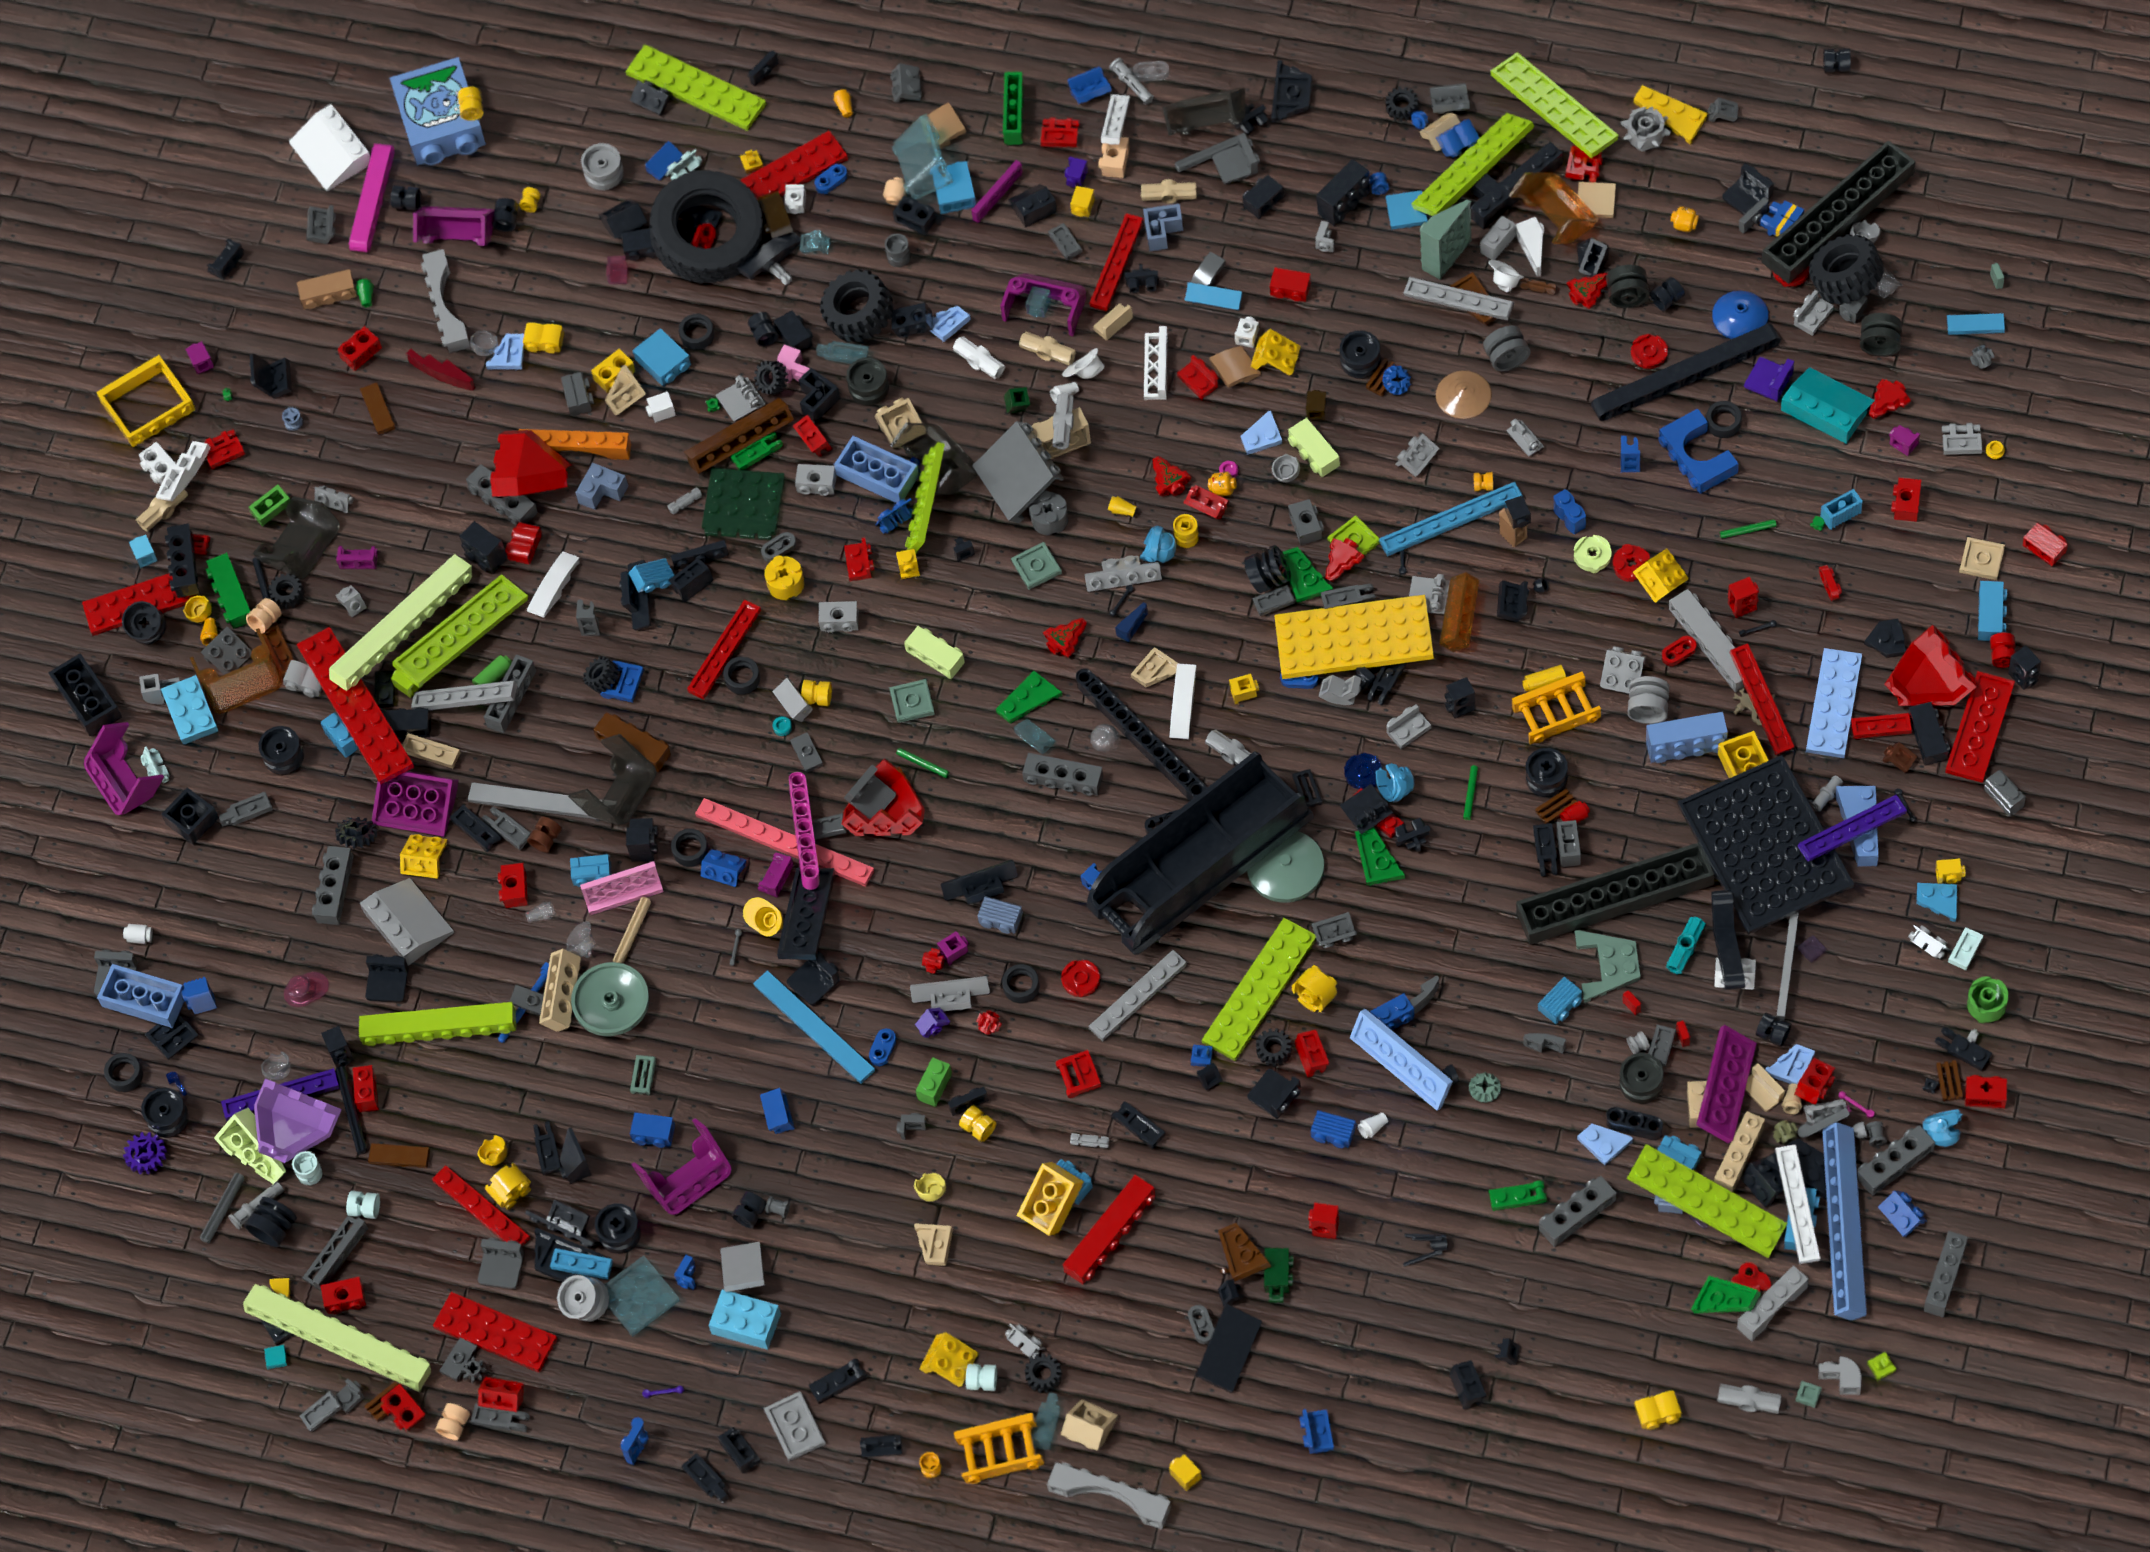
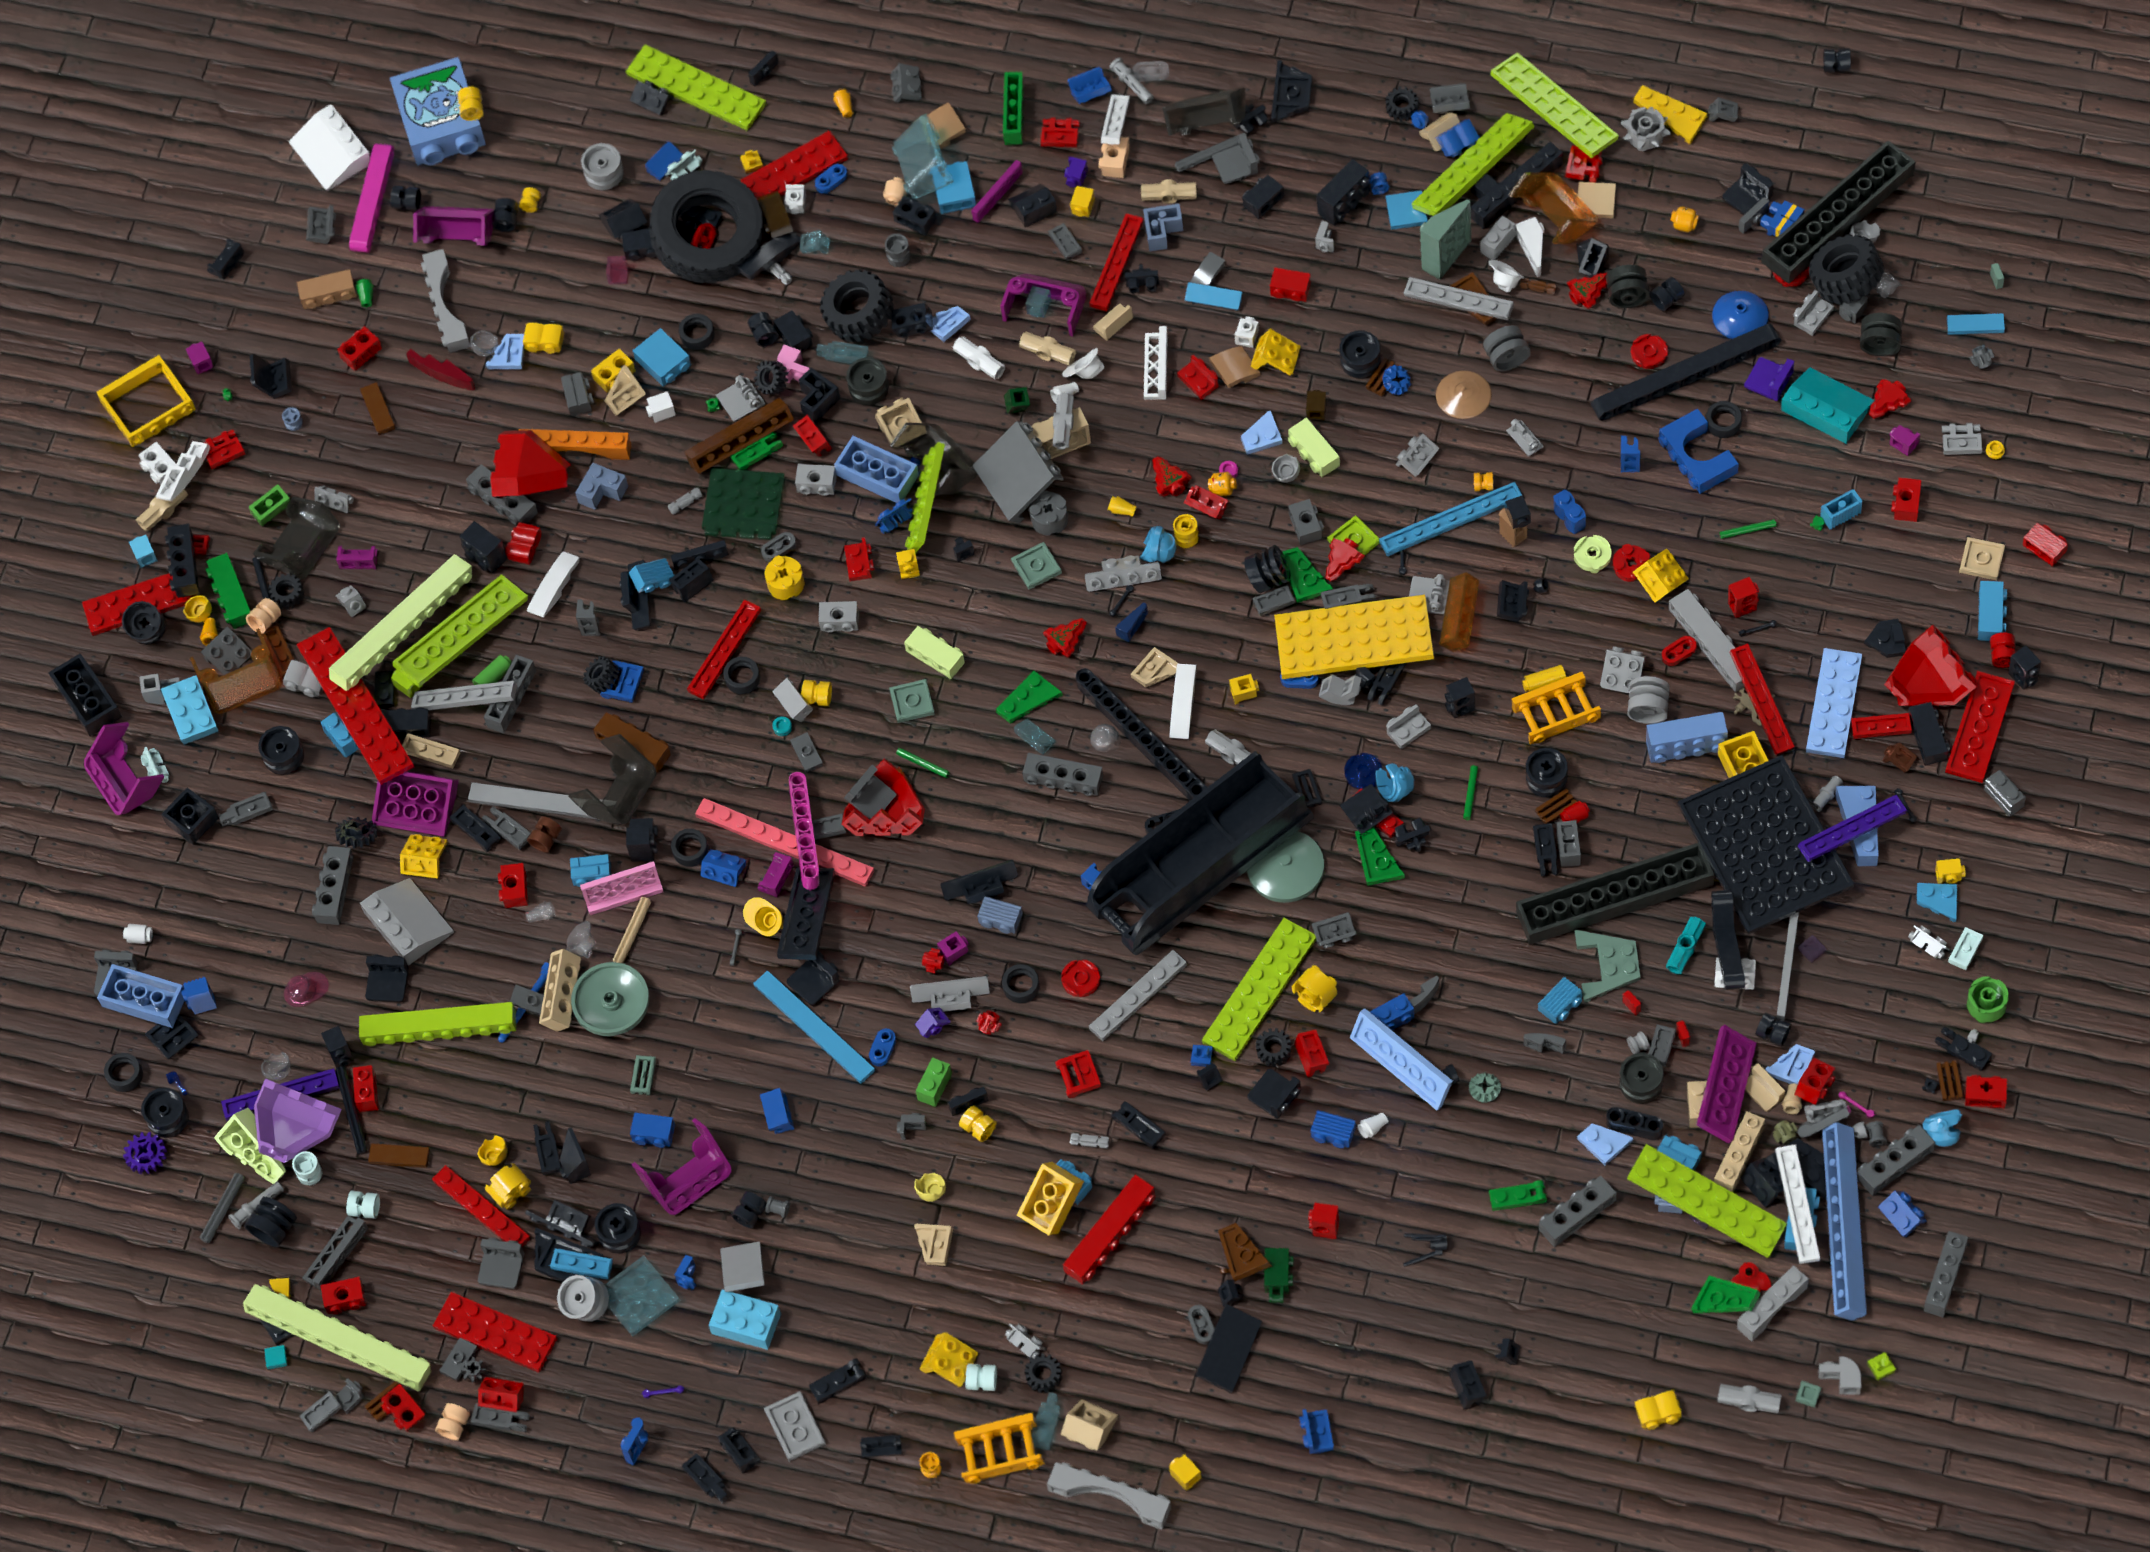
red plate [1819,565,1842,601] -> none

